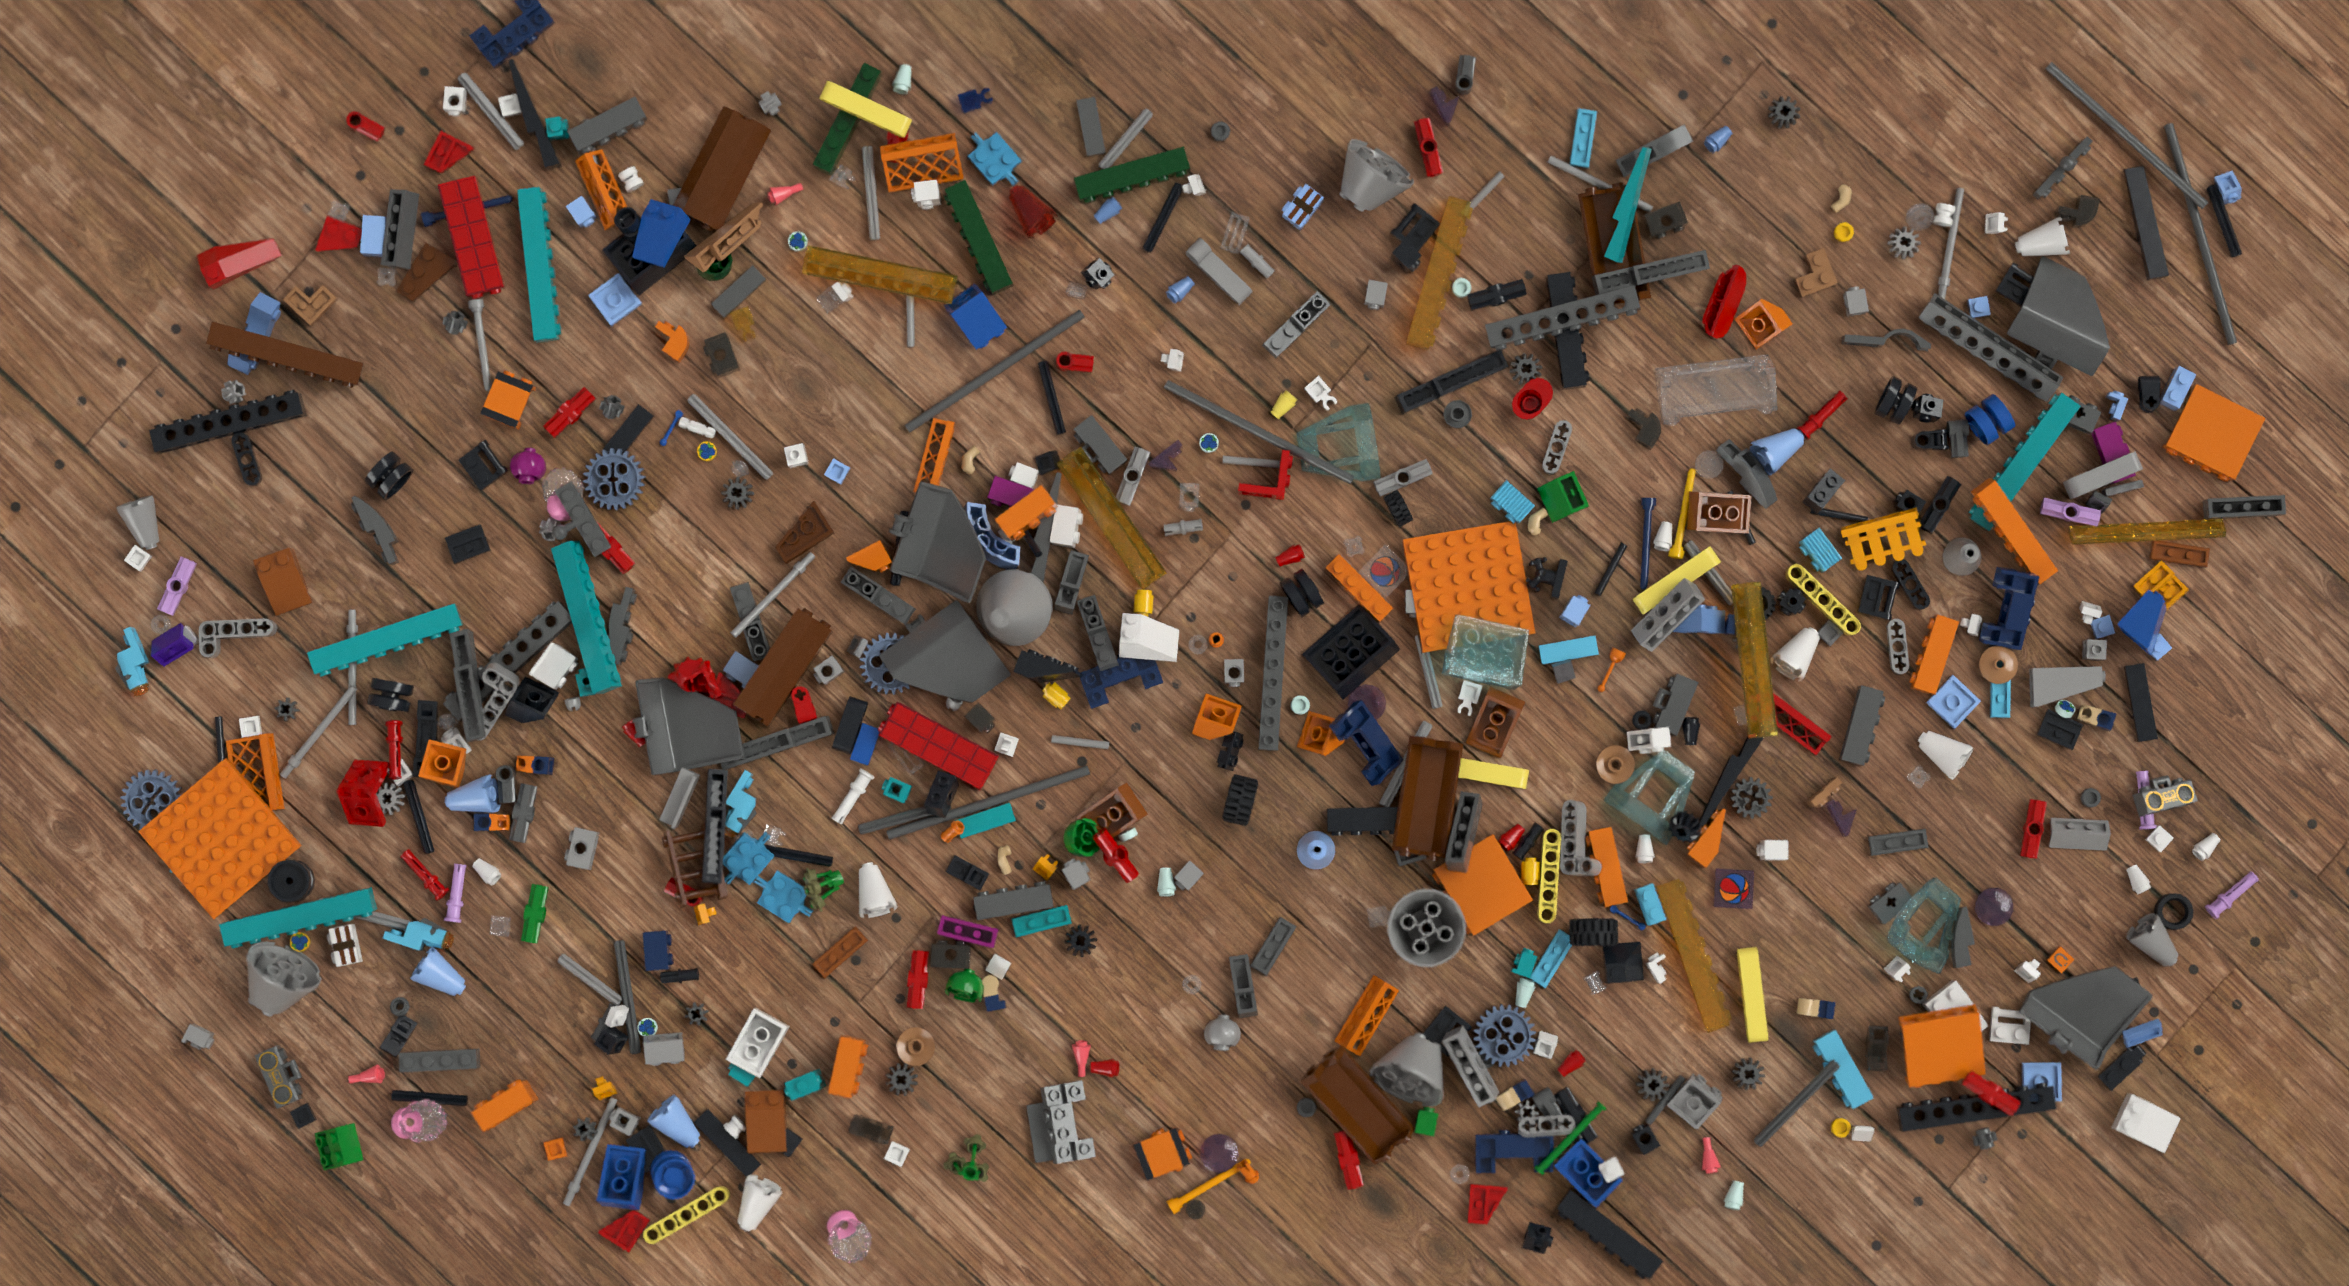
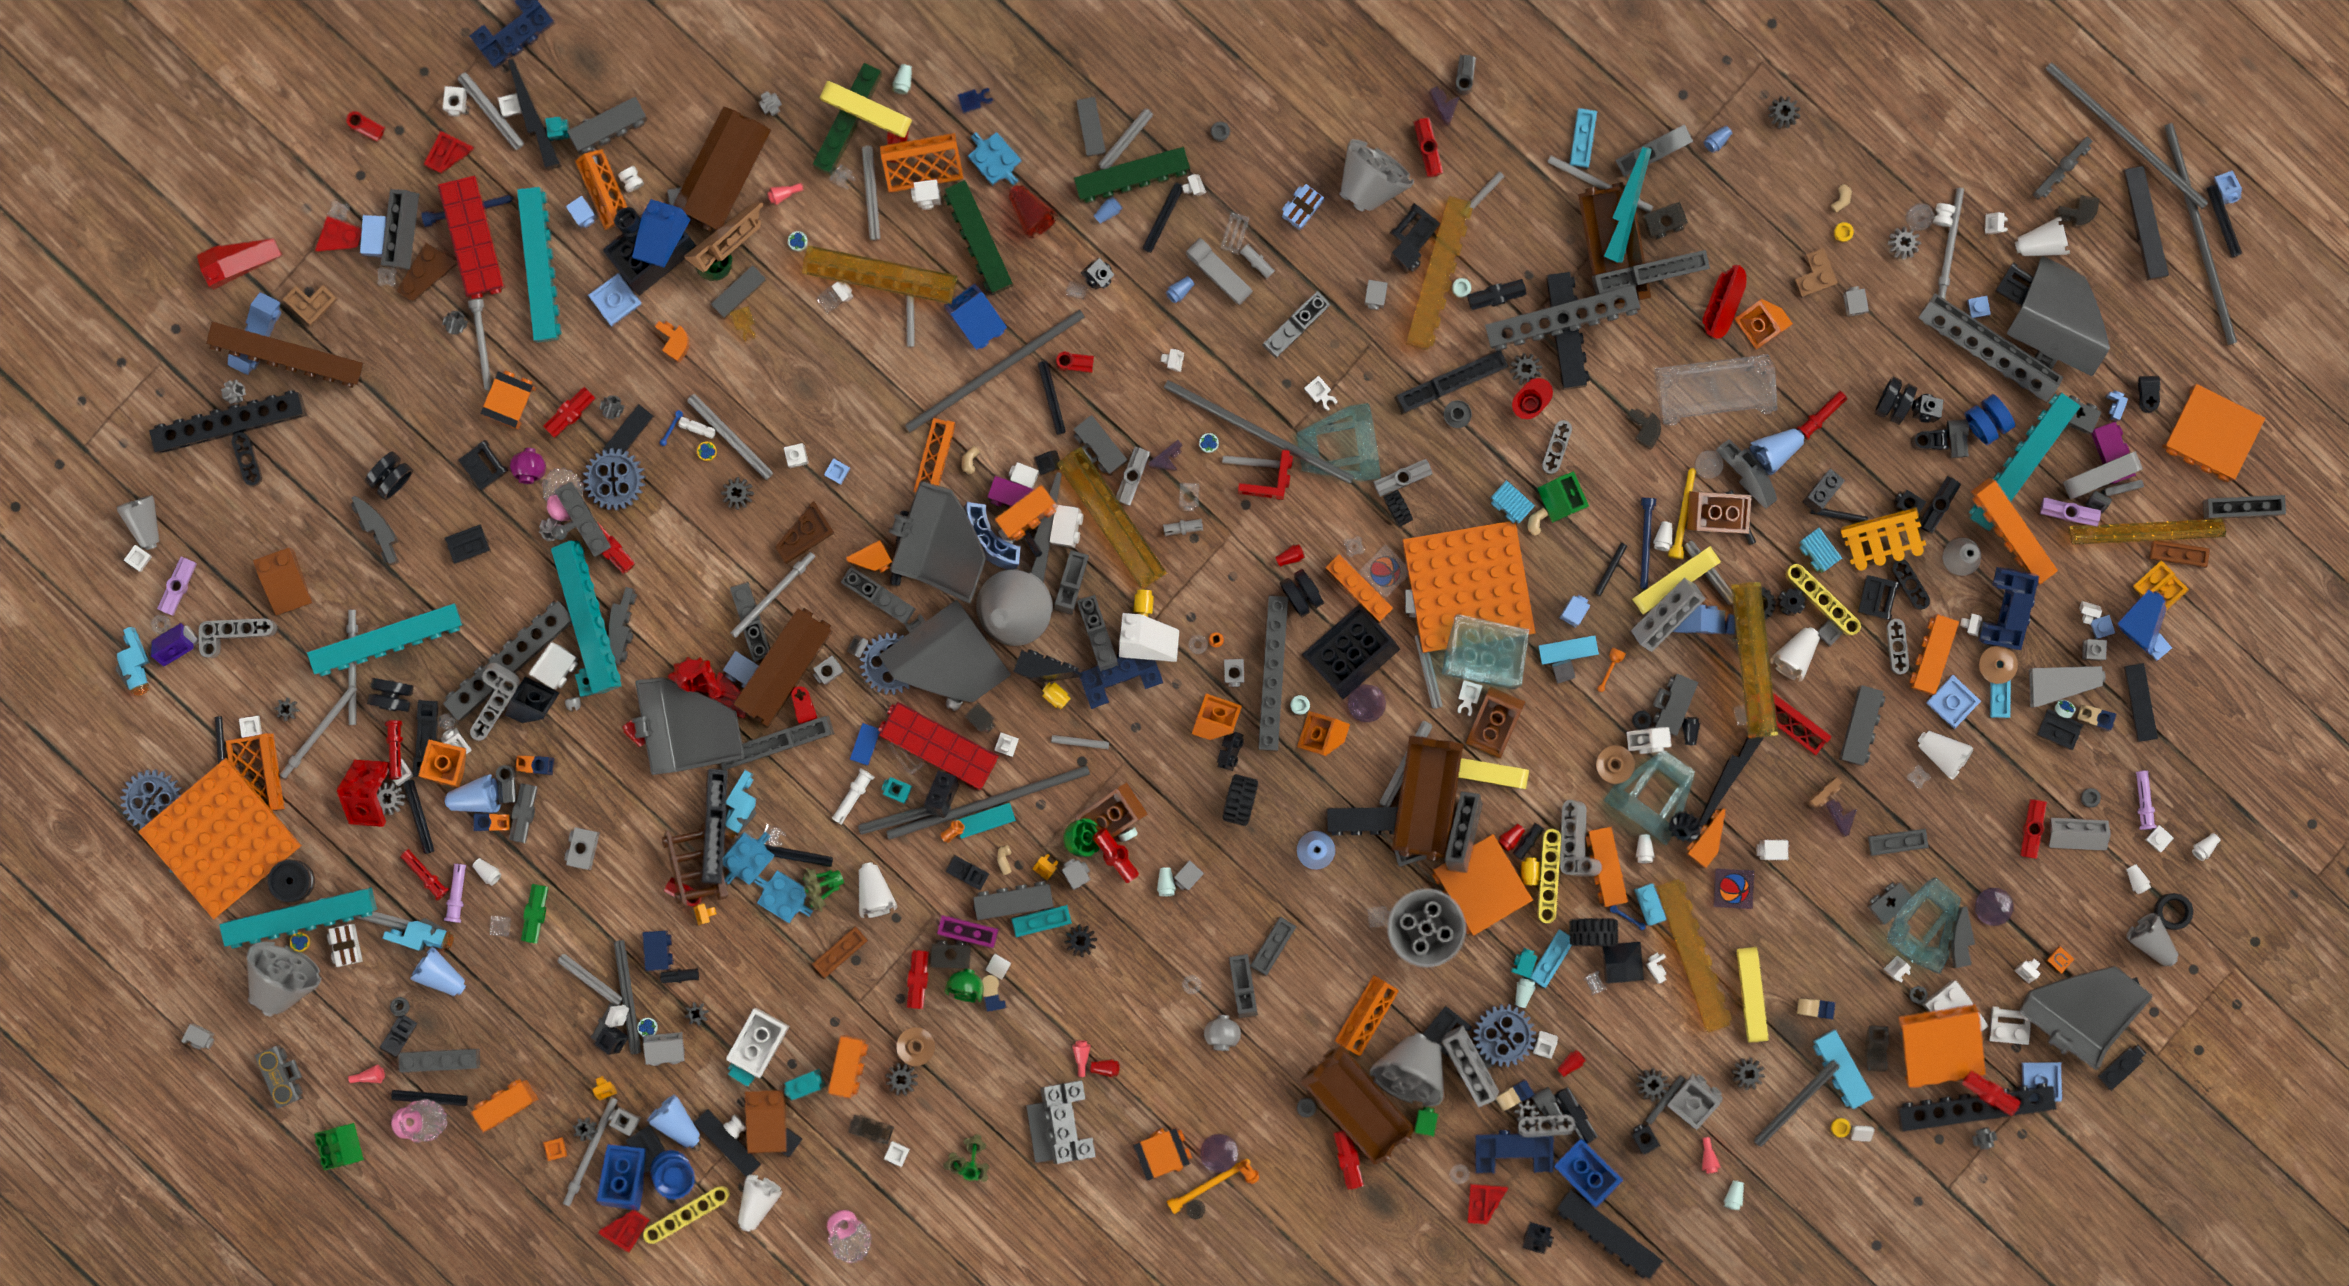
black plate [290,1103,317,1129] -> none
dark grey slope [450,629,486,742] -> none
light grey panel [660,767,700,830] -> none
clear smoke brick [703,332,741,378] -> none
clear plate [731,460,749,478] -> none
black beam [832,696,868,755] -> none
light yellow cone [1271,390,1297,419] -> none
dark blue bracket [1329,700,1404,786] -> none
black piece [1526,557,1568,599] -> none
green bar [1534,1101,1607,1176] -> none
white plate [1598,1157,1624,1183] -> none
dark grey gear [1730,777,1773,819] -> none
dark grey piece [1842,329,1931,351] -> none
white slope [2111,1093,2181,1153] -> none
medium blue tile [2122,1018,2163,1048] -> none
dark grey piece [2132,775,2198,817] -> none
light blue brick [2160,366,2196,411] -> none
lavender pin [2205,871,2259,919] -> none

